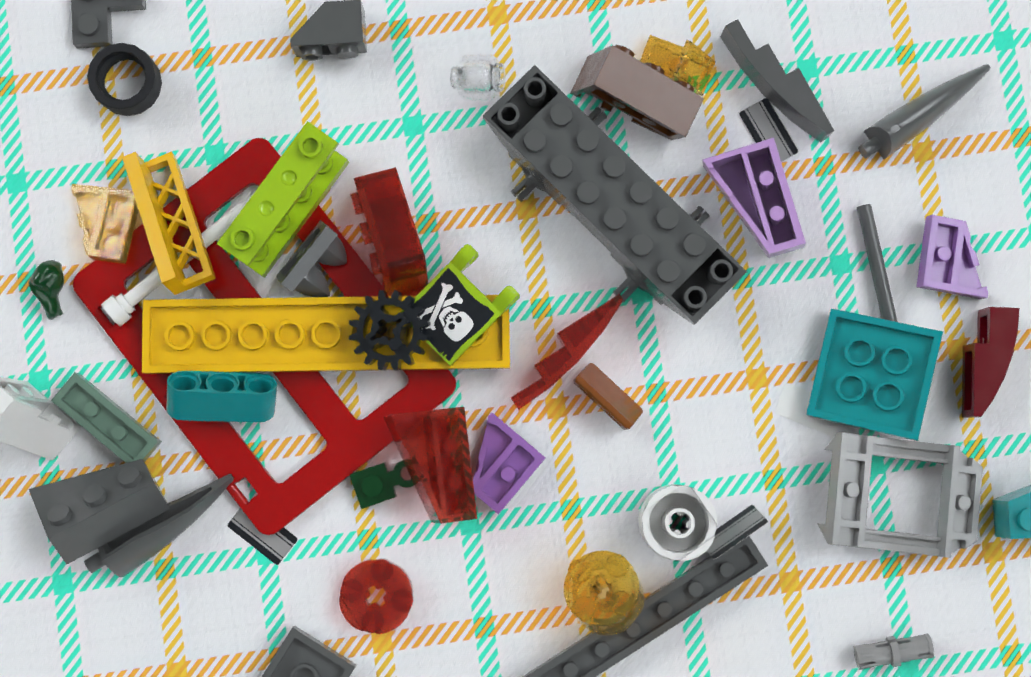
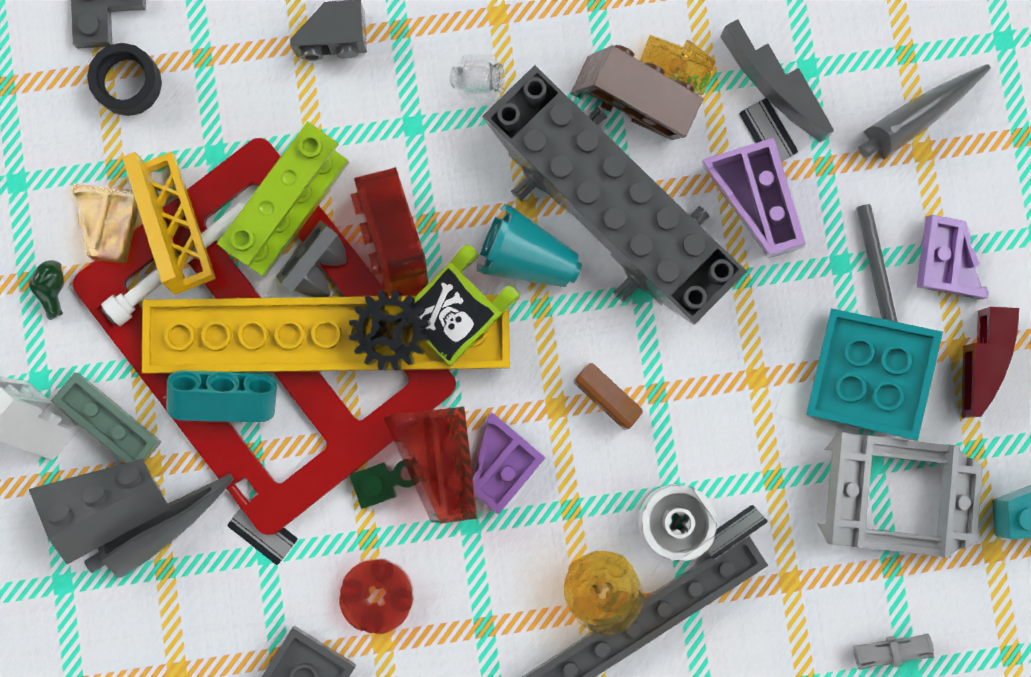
clear red slope [511,294,623,411] -> none
none -> teal cone [477,204,582,287]

